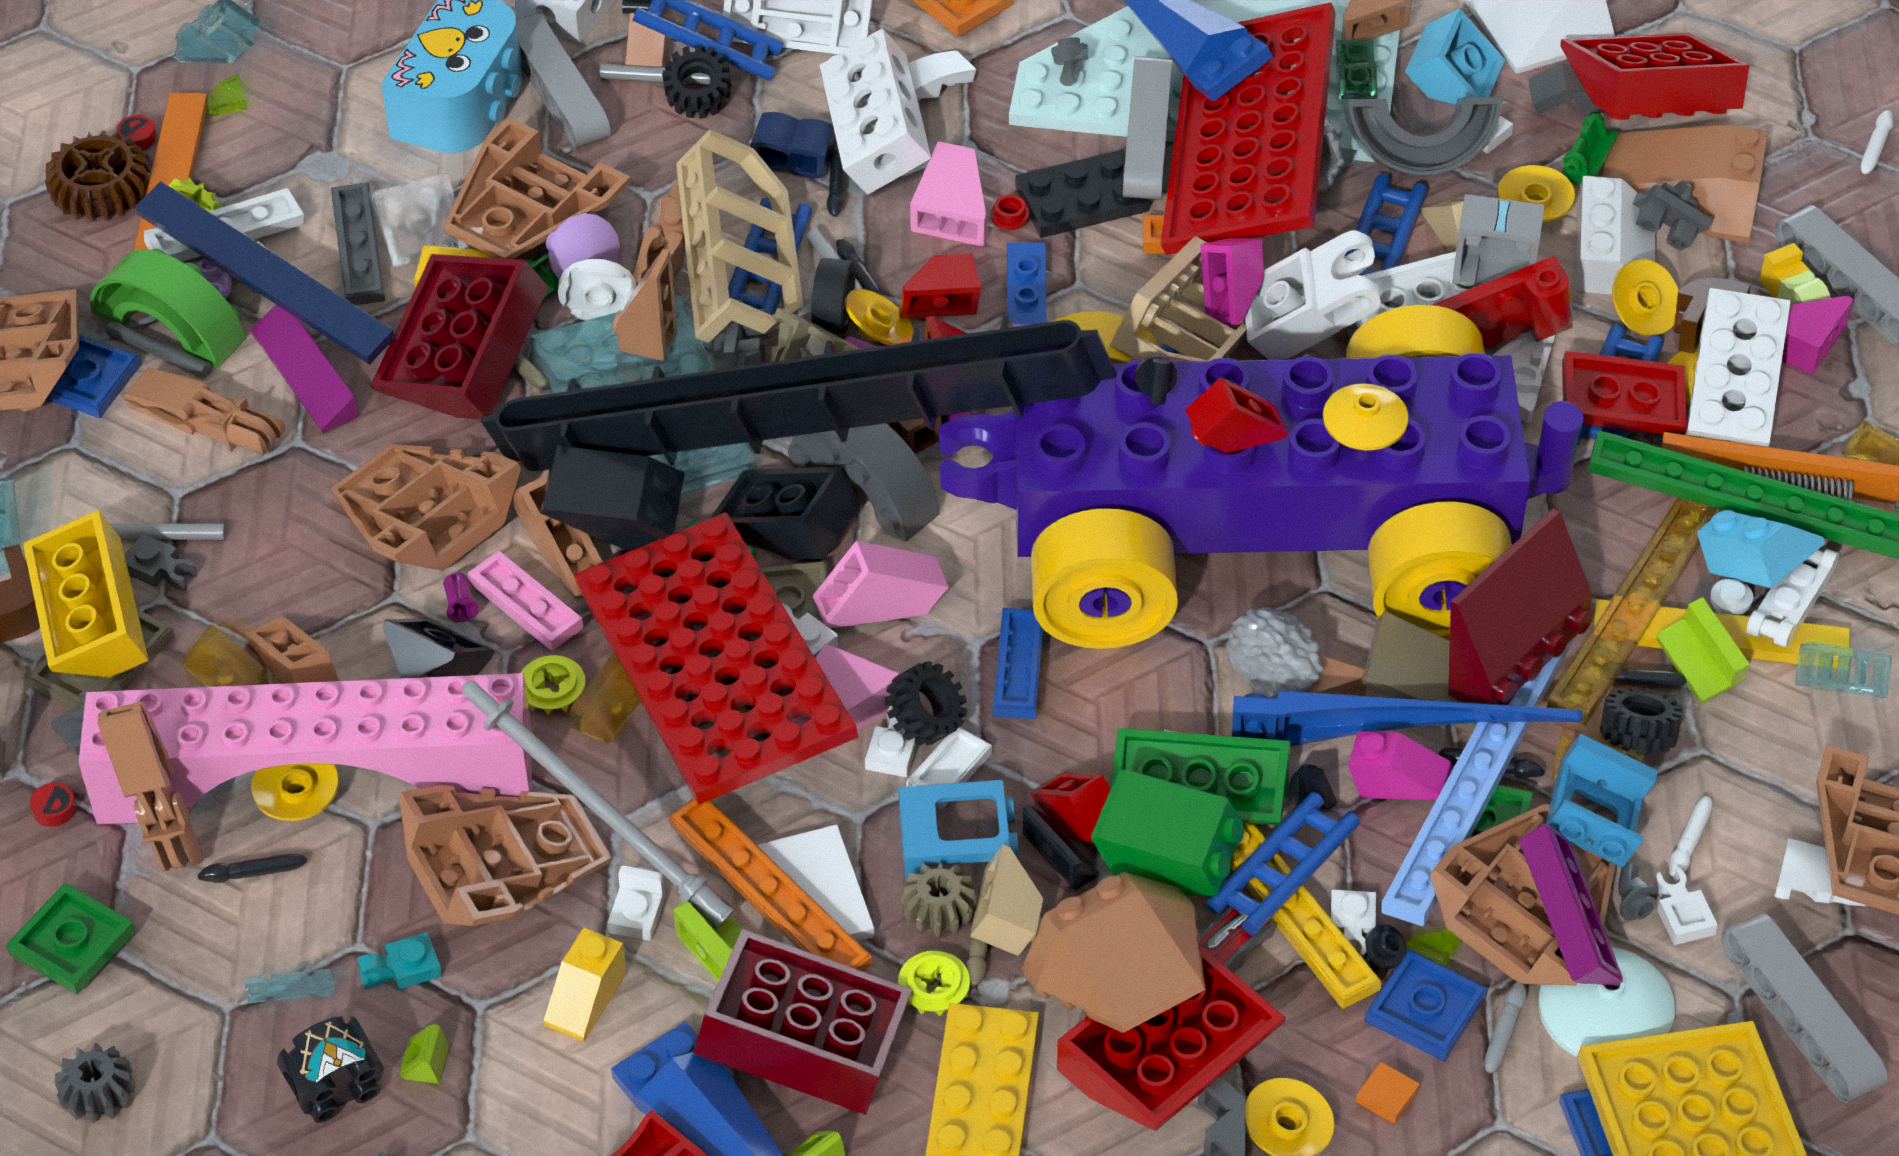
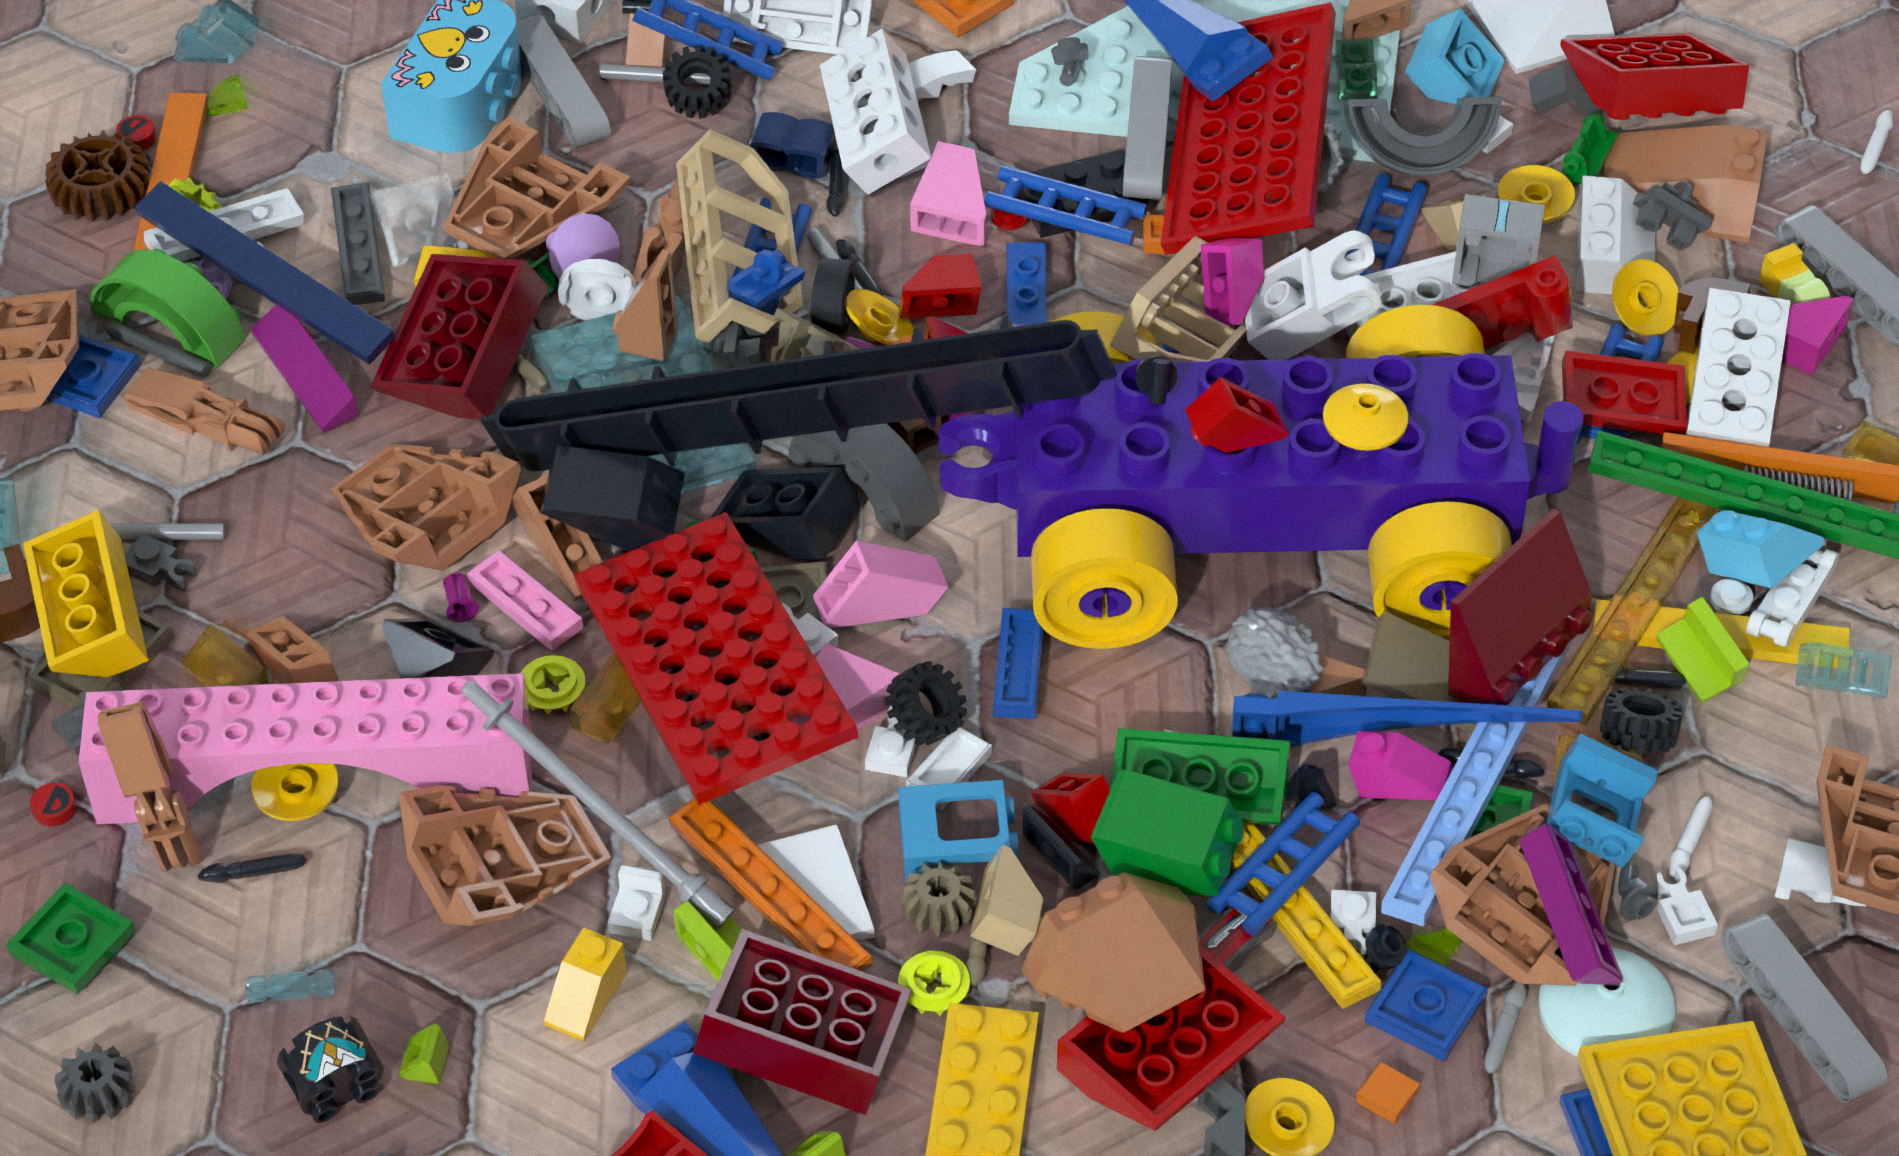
teal plate [357,932,442,990] -> none
none -> blue hips [727,249,805,311]
none -> blue bar [984,166,1148,246]

